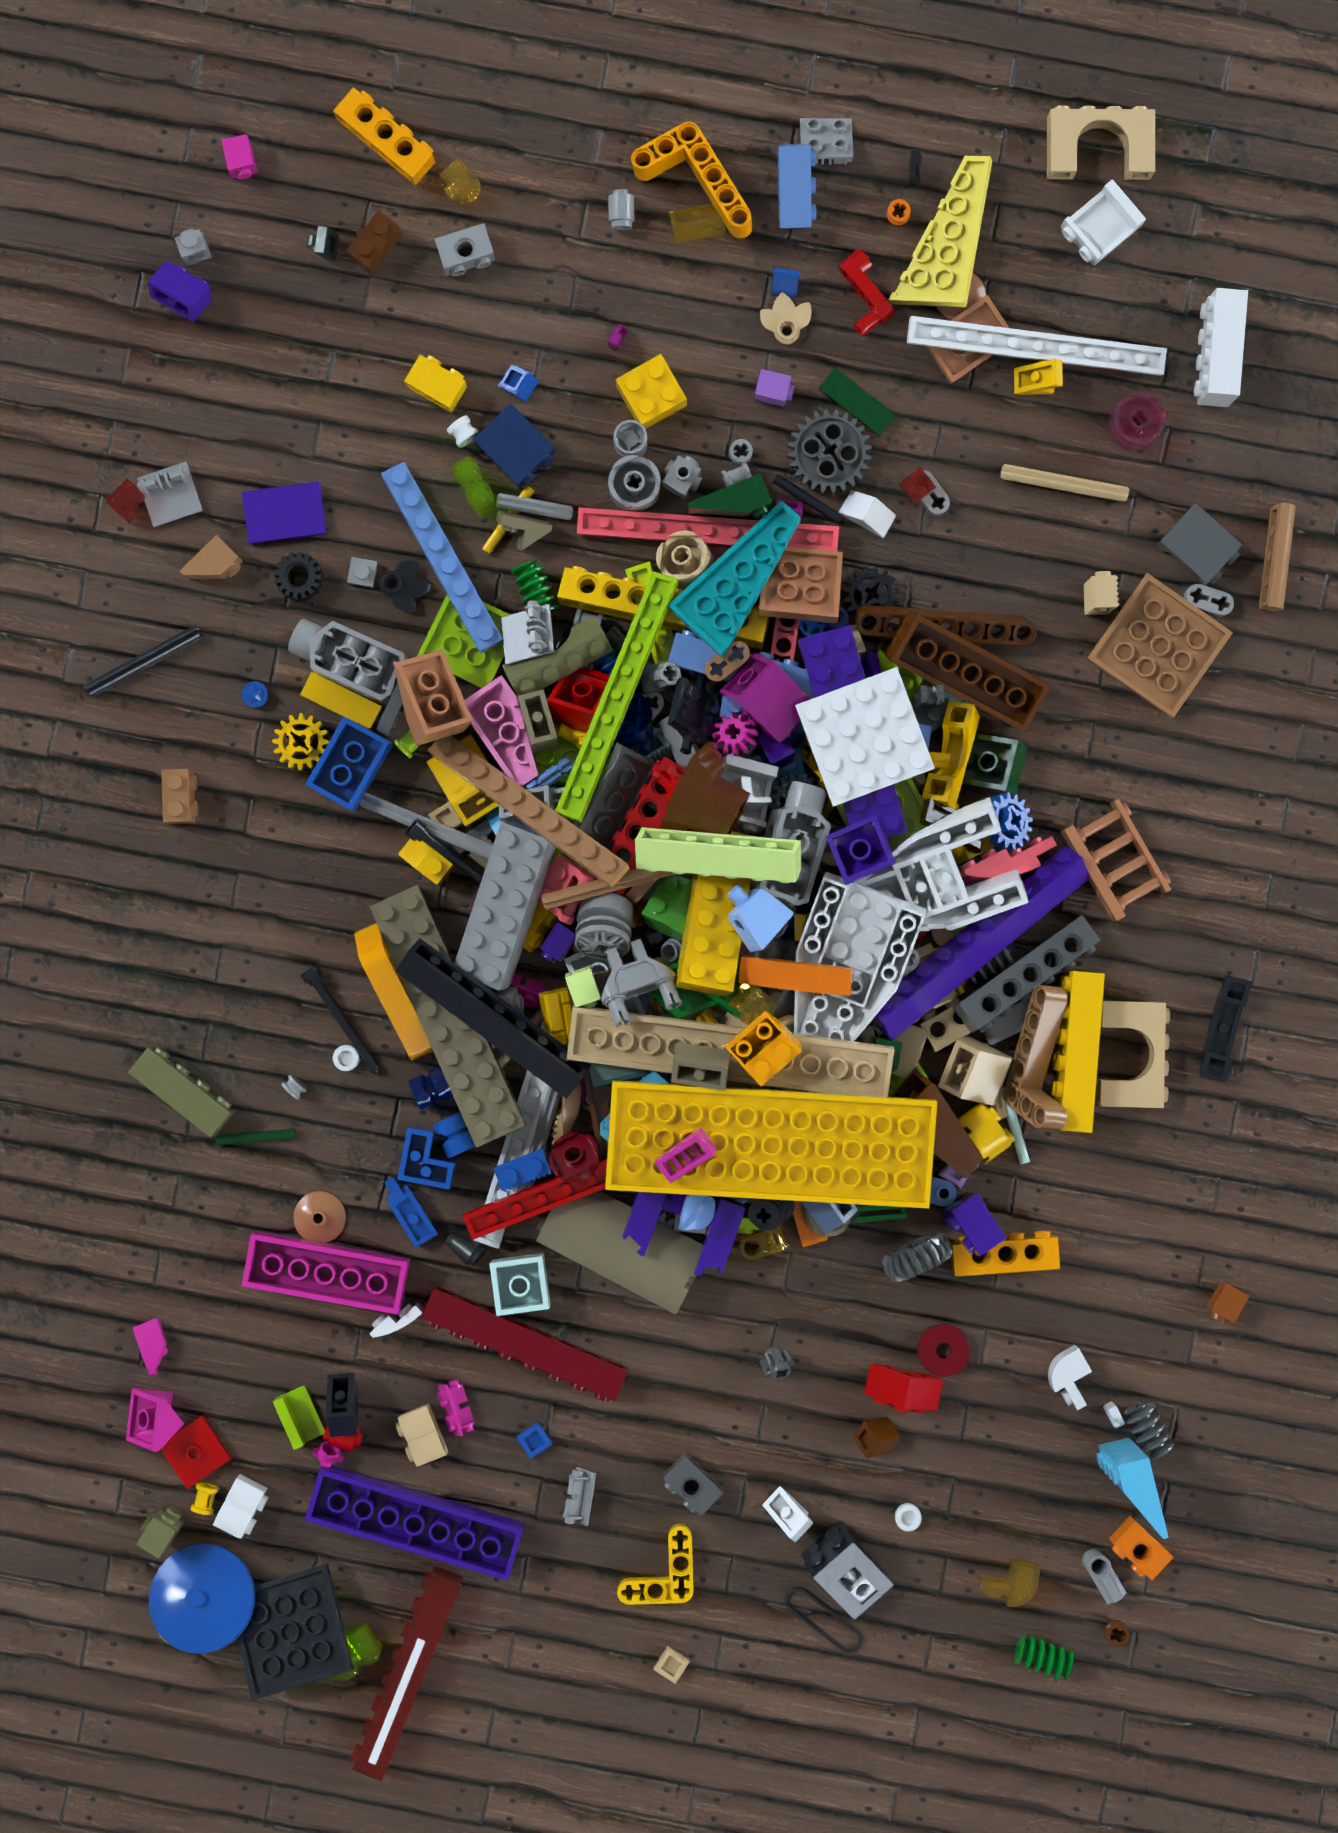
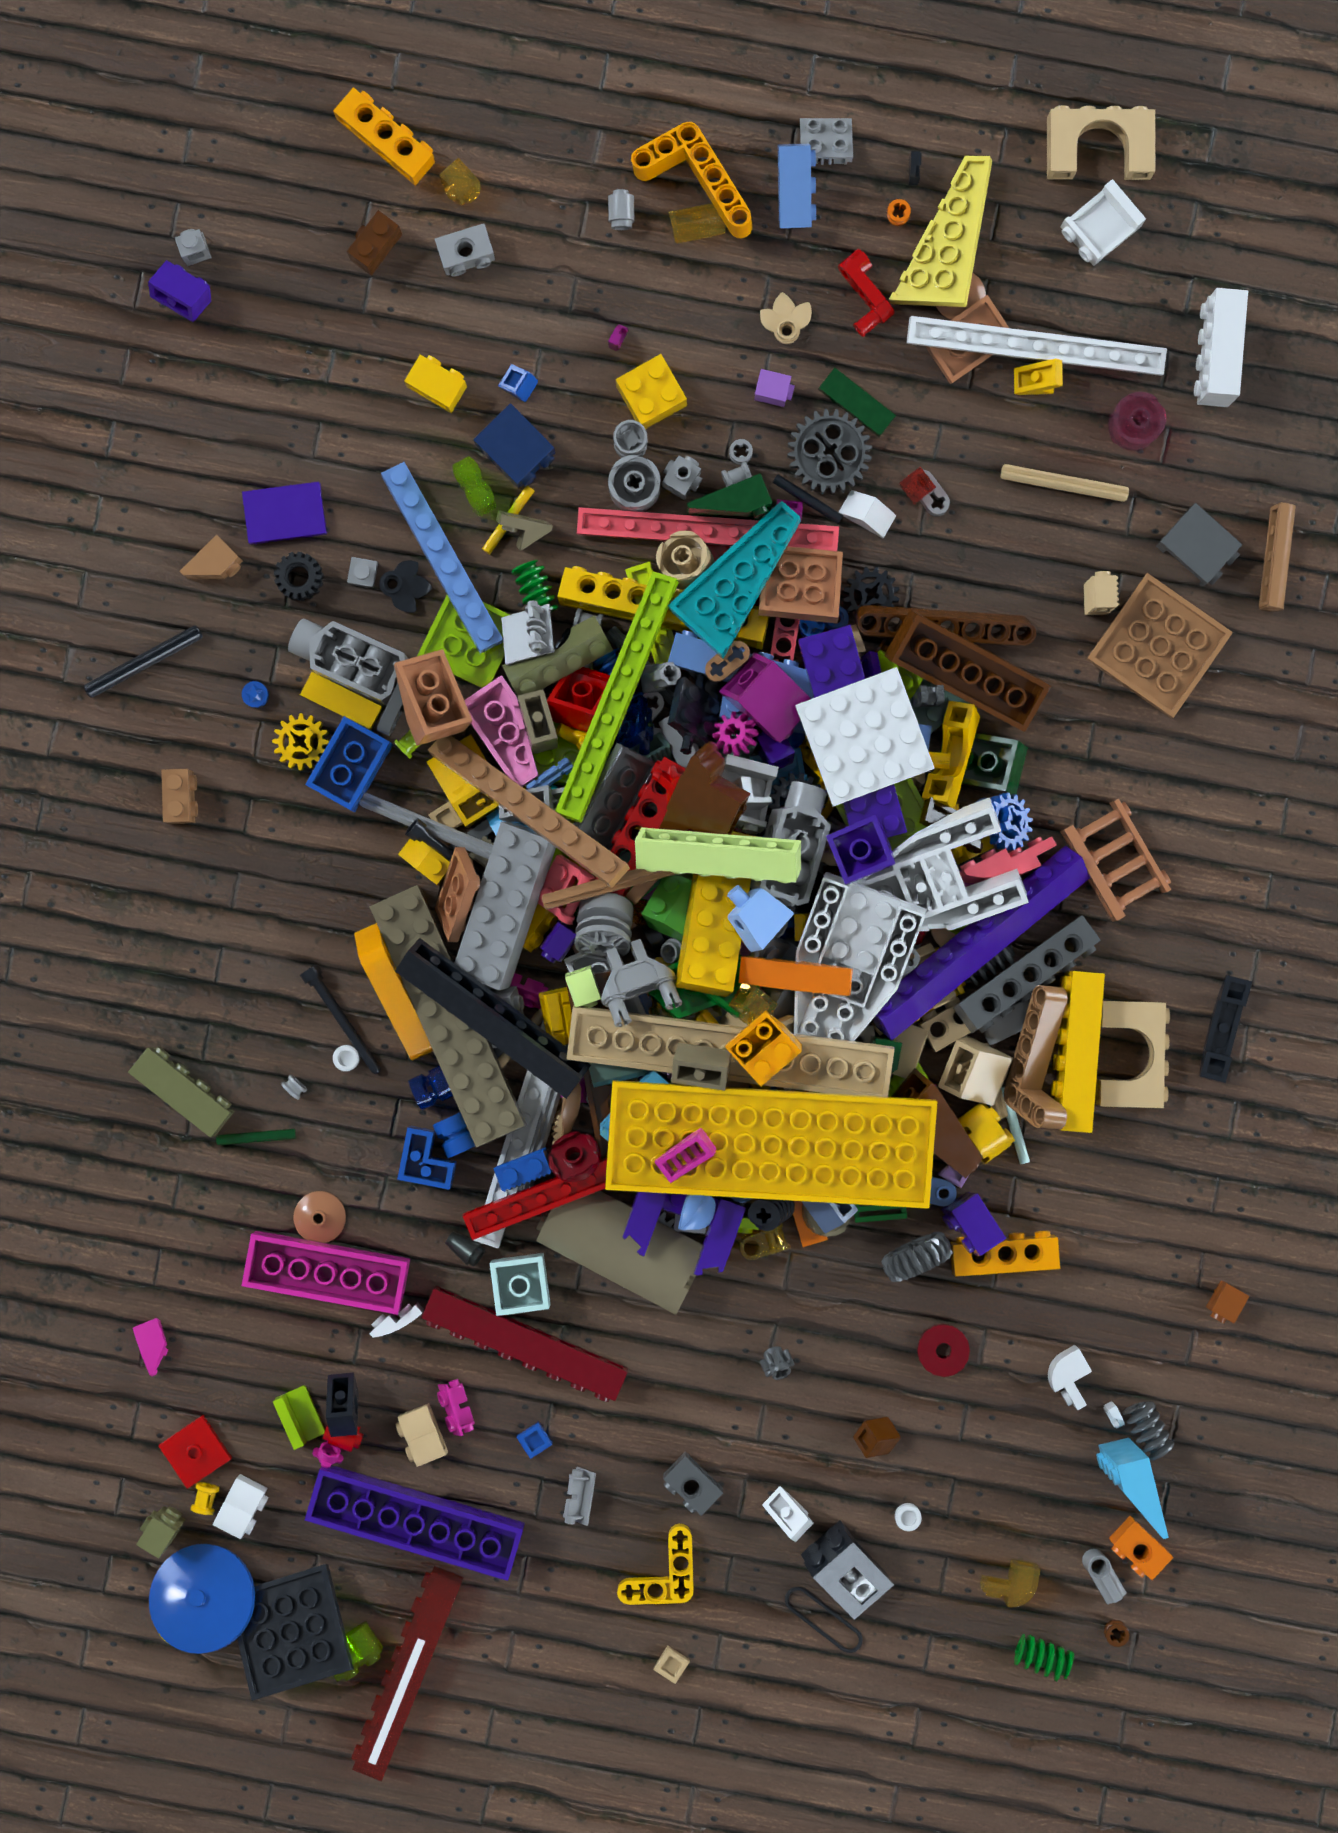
clear red panel [105,478,145,523] -> none
dark pink slope [126,1388,184,1452] -> none
light grey hinge [137,462,203,527] -> none
dark pink brick [222,134,258,180] -> none
pearl dark grey tile [306,227,339,261] -> none
blue hinge [384,1176,439,1248] -> none
white wheel [447,415,480,448] -> none
light grey axle [496,493,573,520] -> none
blue slope [771,268,800,298] -> none
red brick [864,1363,943,1414] -> none
light grey beam [1183,584,1234,617] -> none
none -> nougat plate [435,847,480,942]

